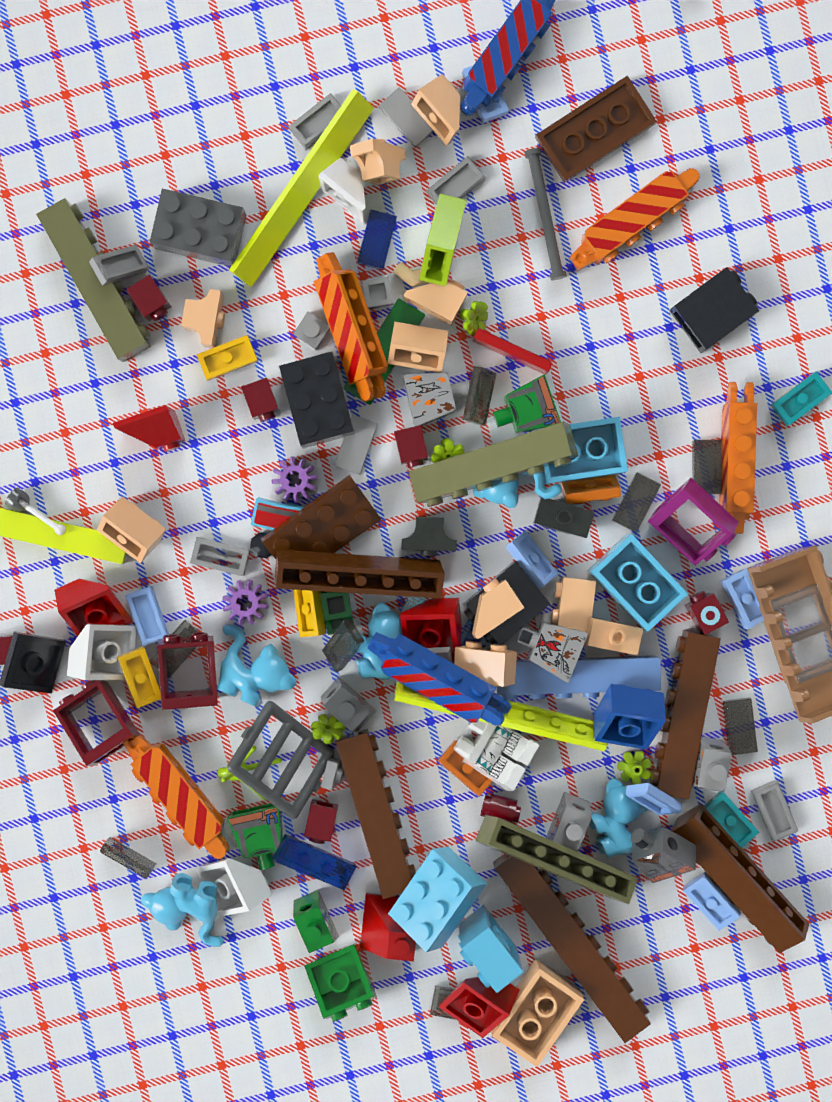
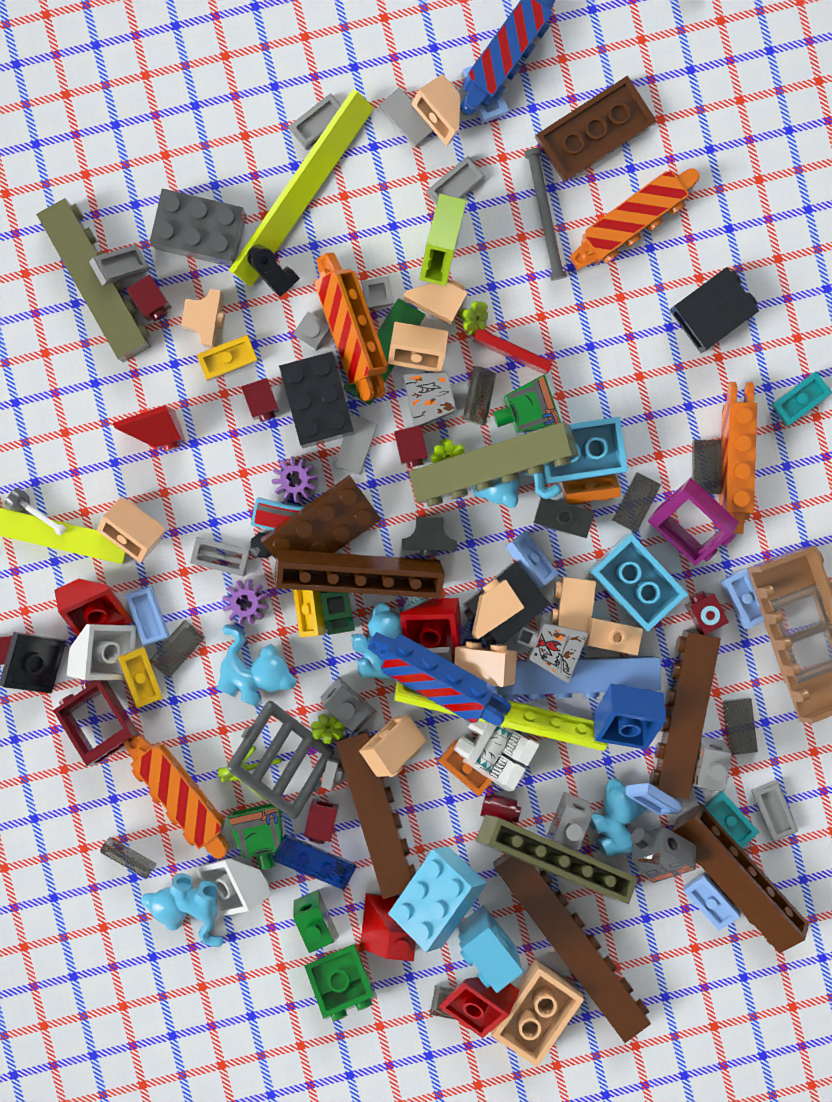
dark red window [157,632,218,710] -> none
white slope [318,158,367,224] -> none
clear smoke tile [322,619,364,672] -> none
light nougat brick [350,139,406,185] -> none
clear blue tile [357,209,397,271] -> none
tan arm [393,262,430,287] -> none
lime plant [617,750,652,785] -> none
none -> black leg [247,244,300,297]
none -> light nougat brick [359,715,426,777]

